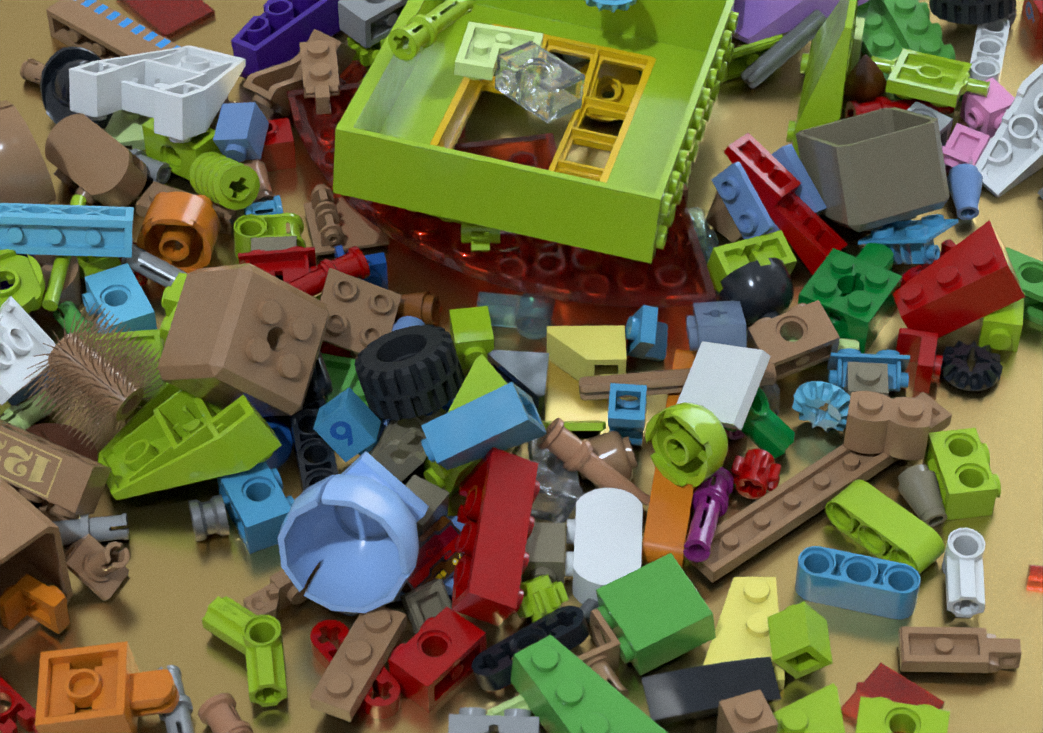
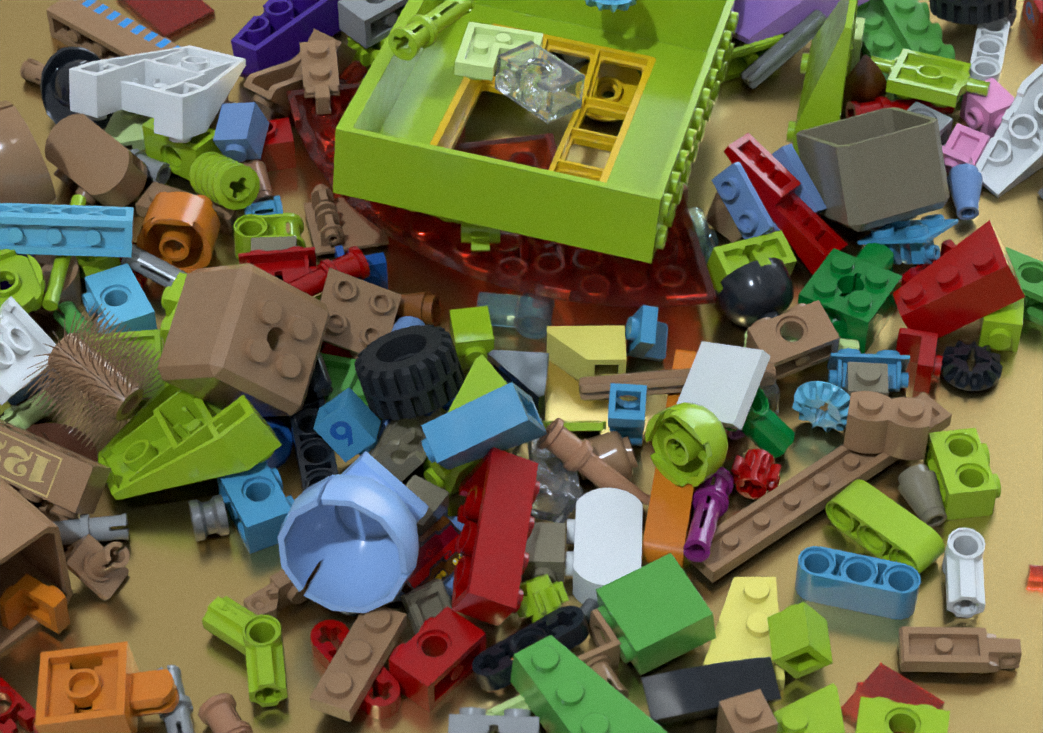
sand blue brick [686,301,747,352] -> none

